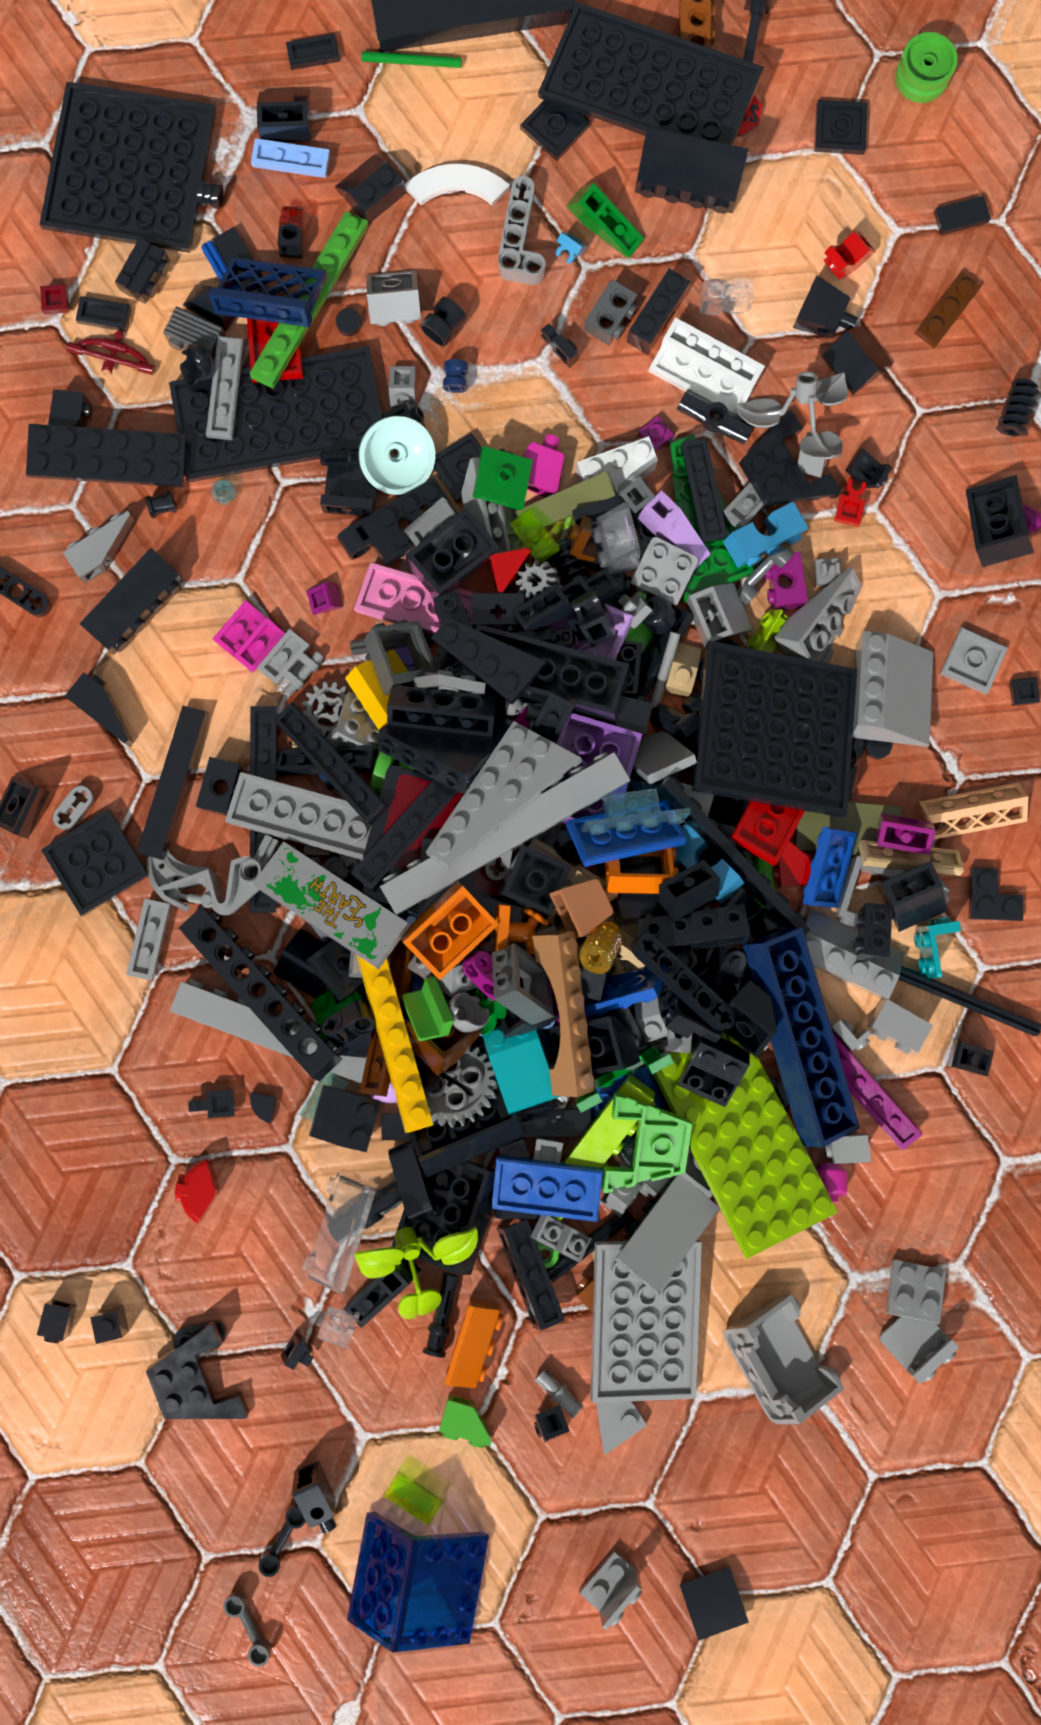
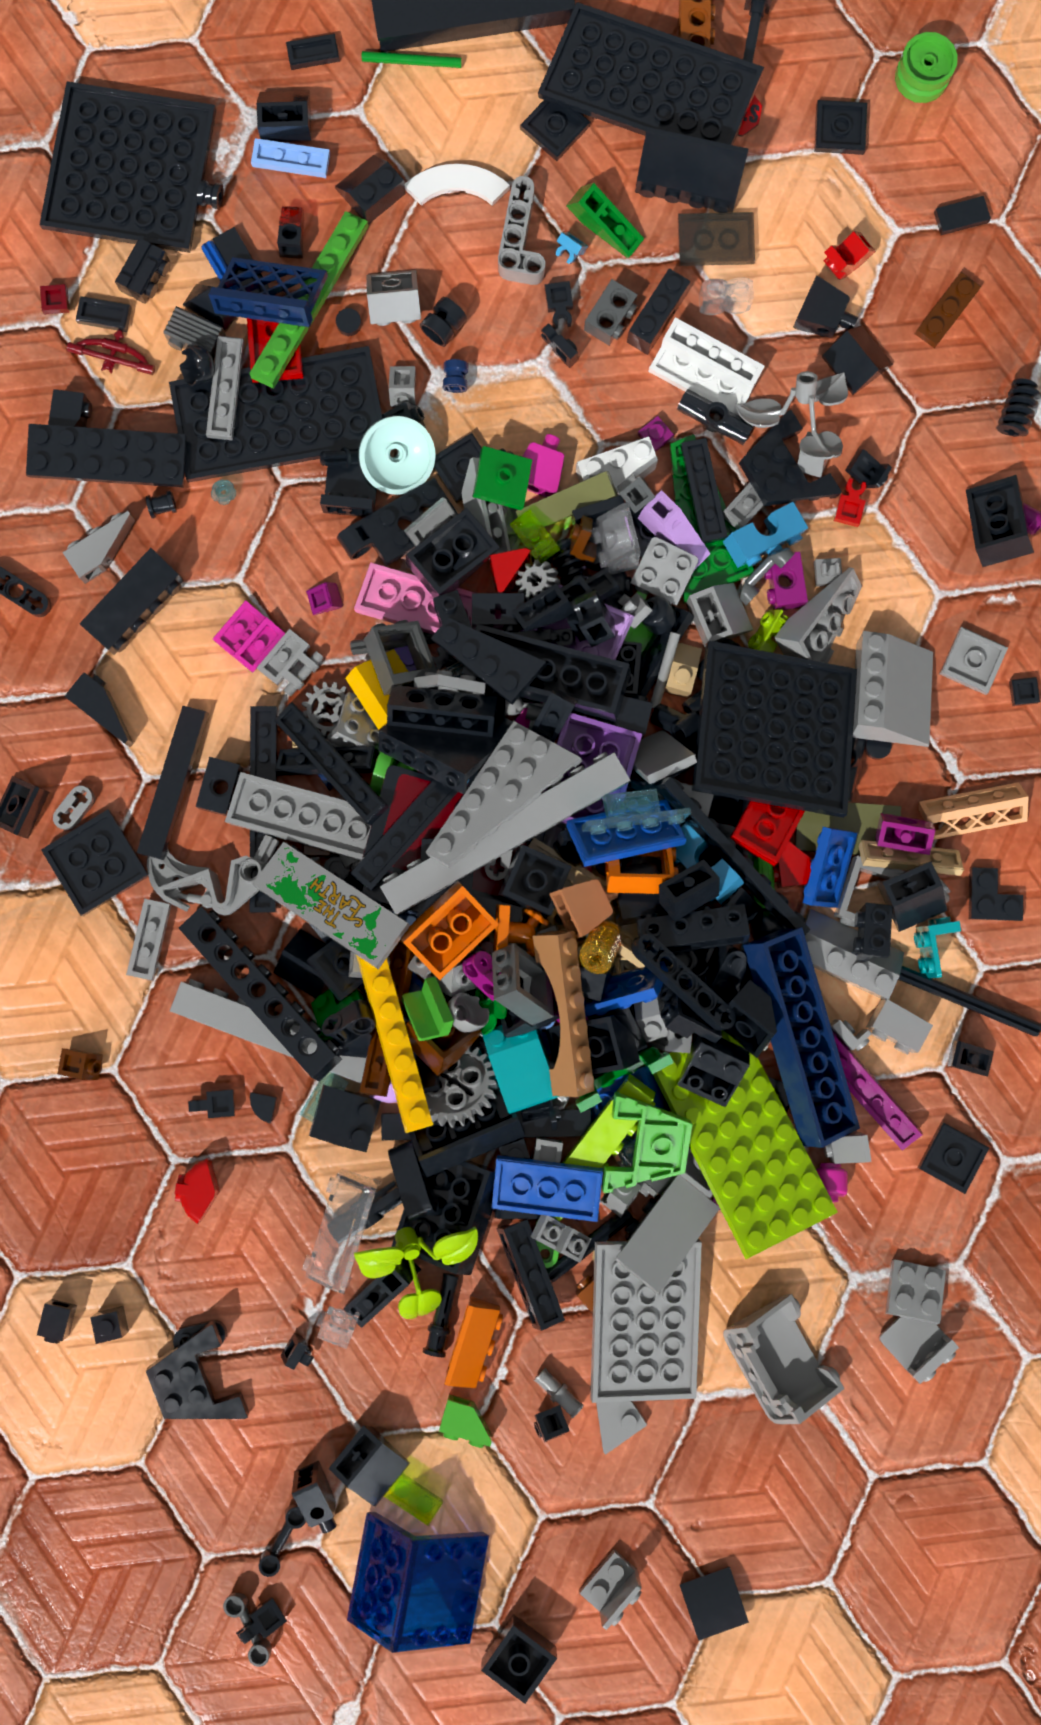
none -> reddish brown bracket [57,1048,103,1080]
none -> black plate [236,1597,287,1644]
none -> black slope [328,1425,410,1506]
none -> black brick [481,1614,557,1704]
none -> black plate [544,281,573,329]
none -> clear smoke tile [678,212,755,266]
none -> black tile [917,1122,989,1194]

